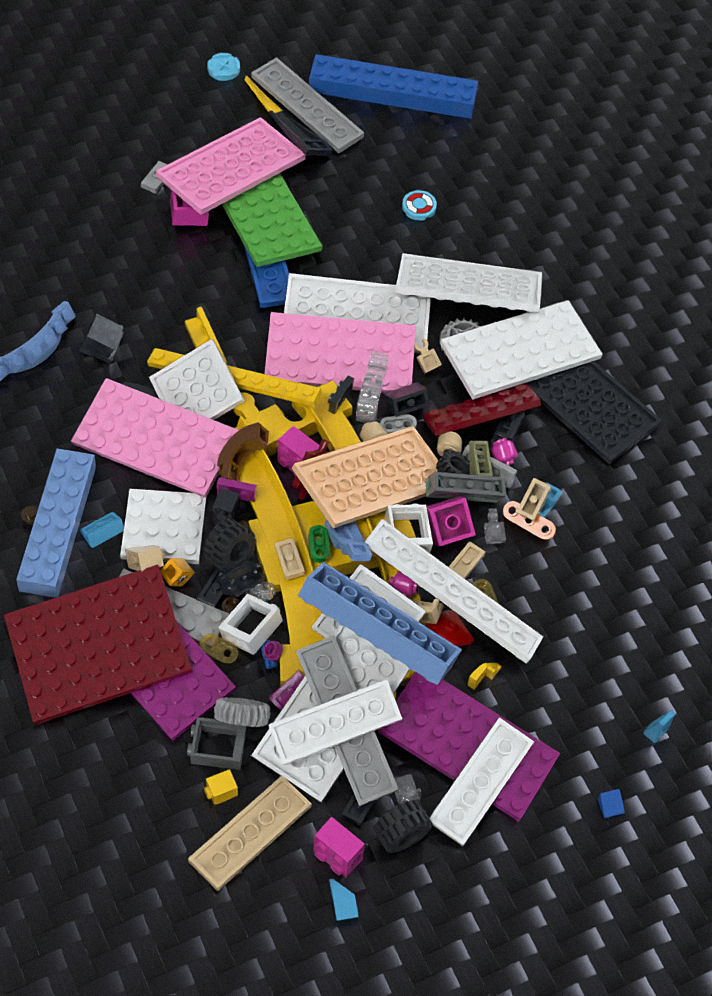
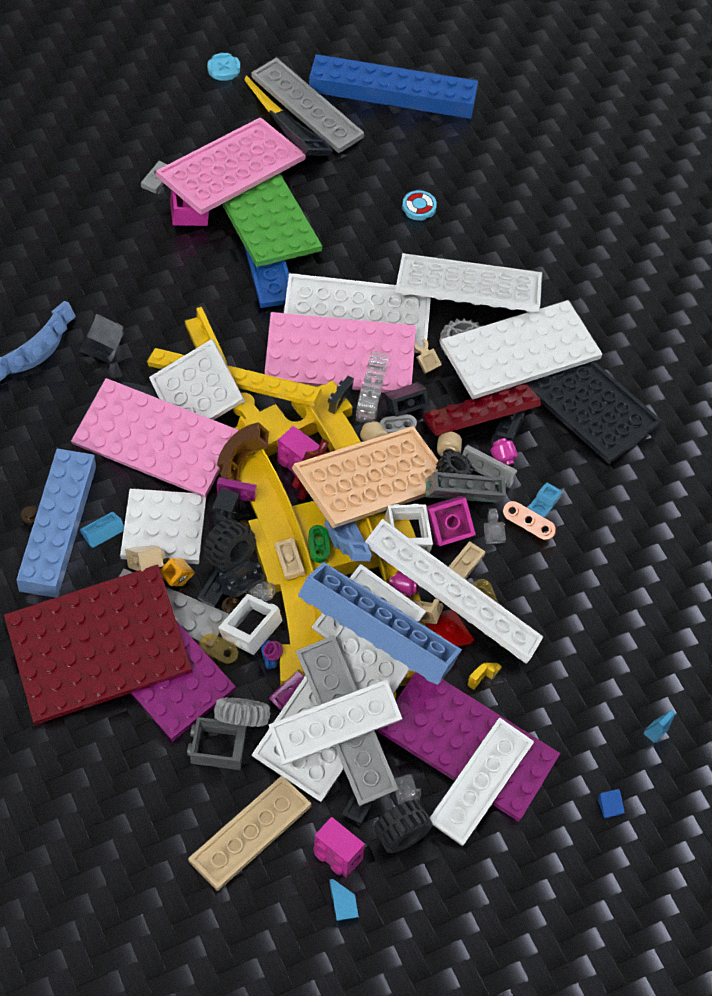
yellow brick [204,769,238,805] -> none
olive slope [469,441,493,477] -> none
tan slope [516,478,551,521] -> none

